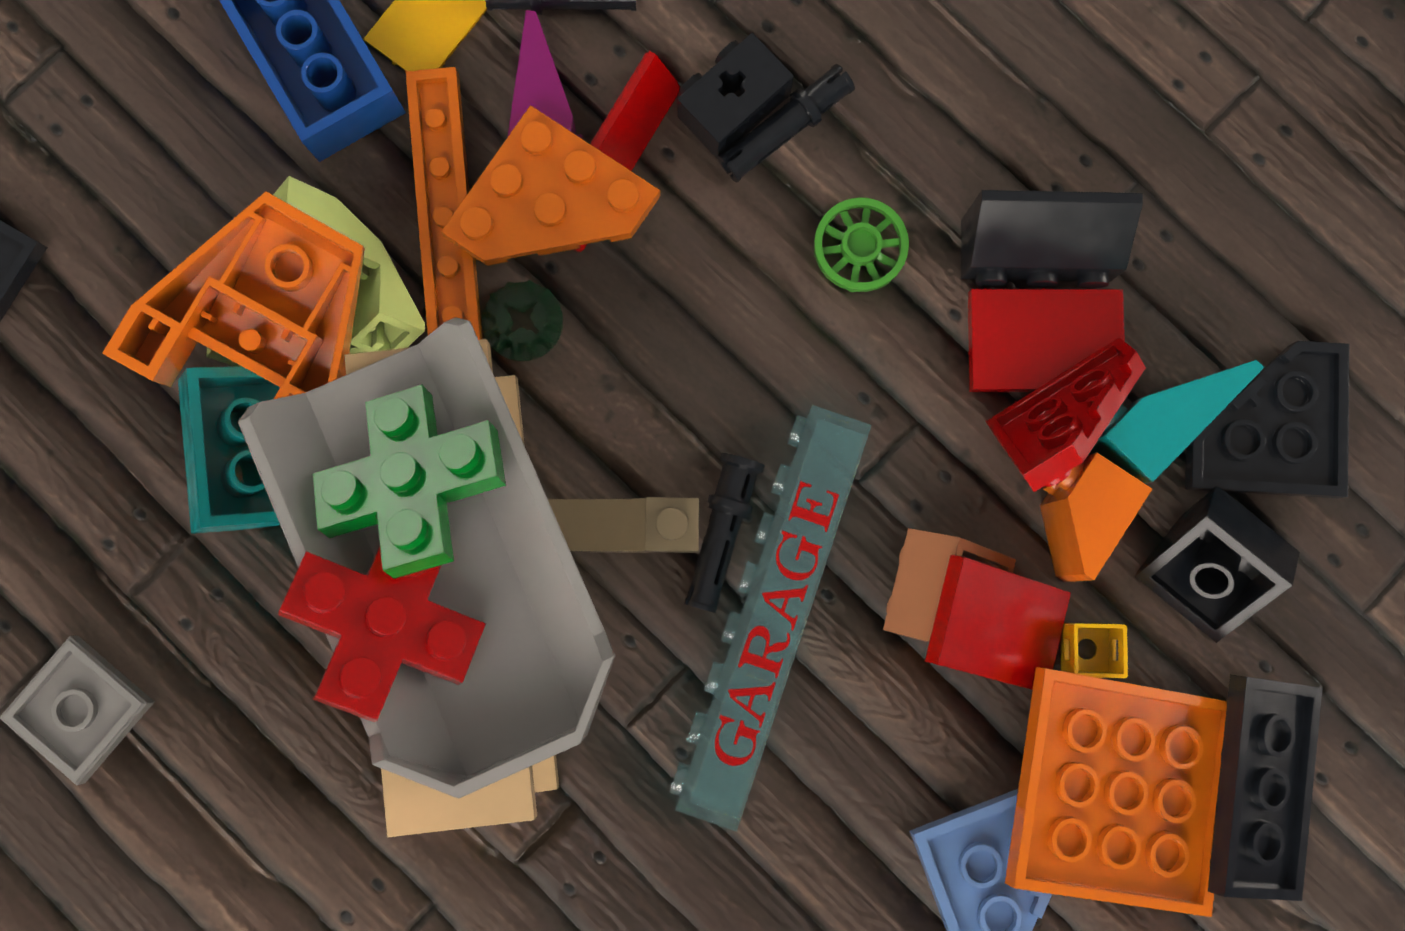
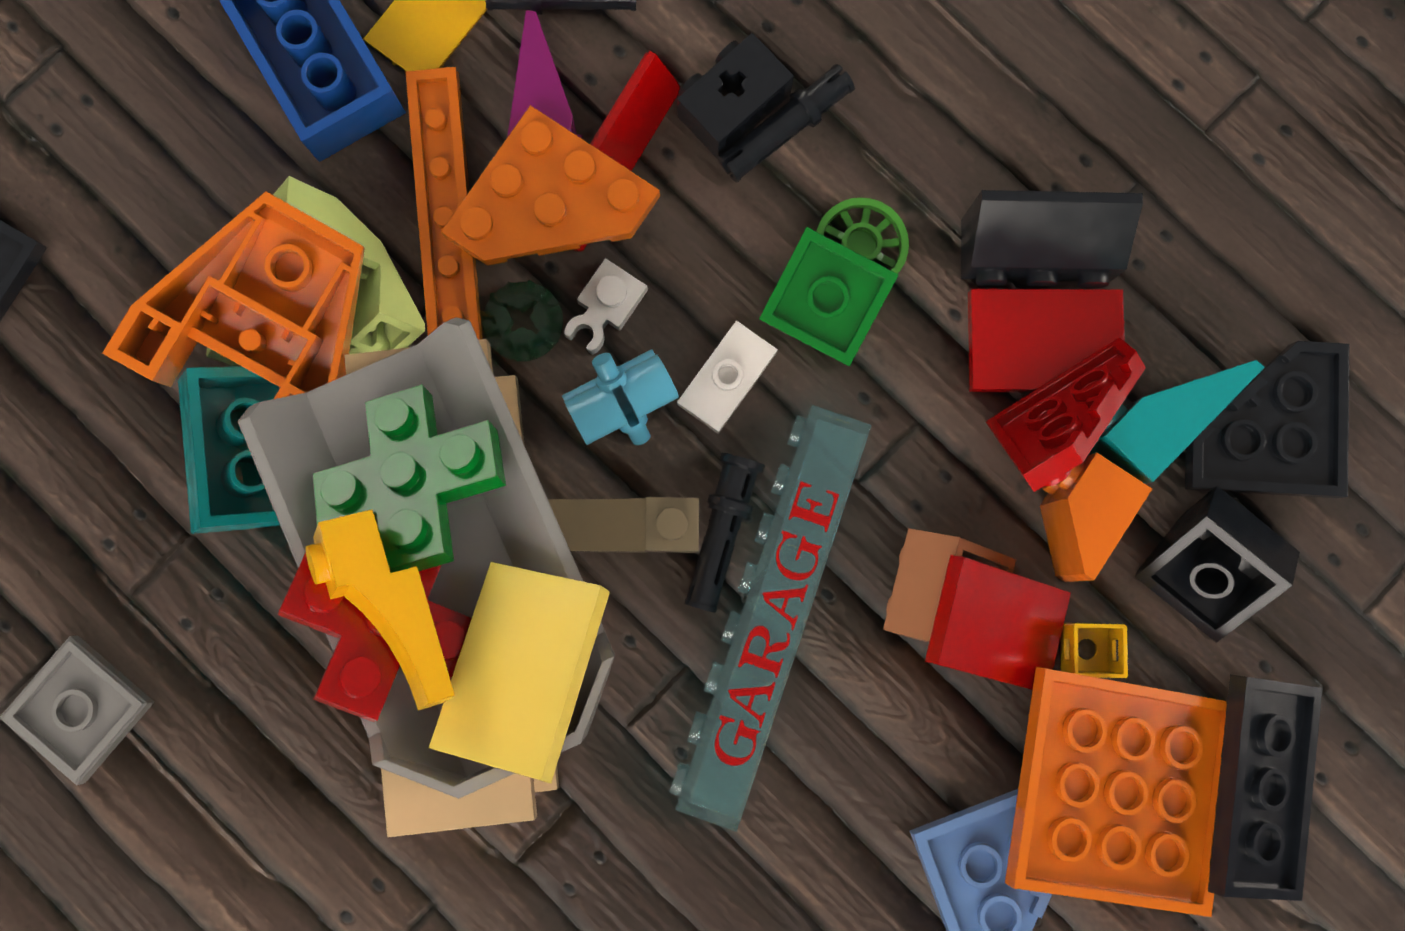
none -> yellow slope [306,510,455,711]
none -> light yellow tile [429,562,610,784]
none -> medium azure pin [562,349,679,445]
none -> white plate [564,258,648,355]
none -> white plate [677,320,778,434]
none -> green plate [759,227,899,367]

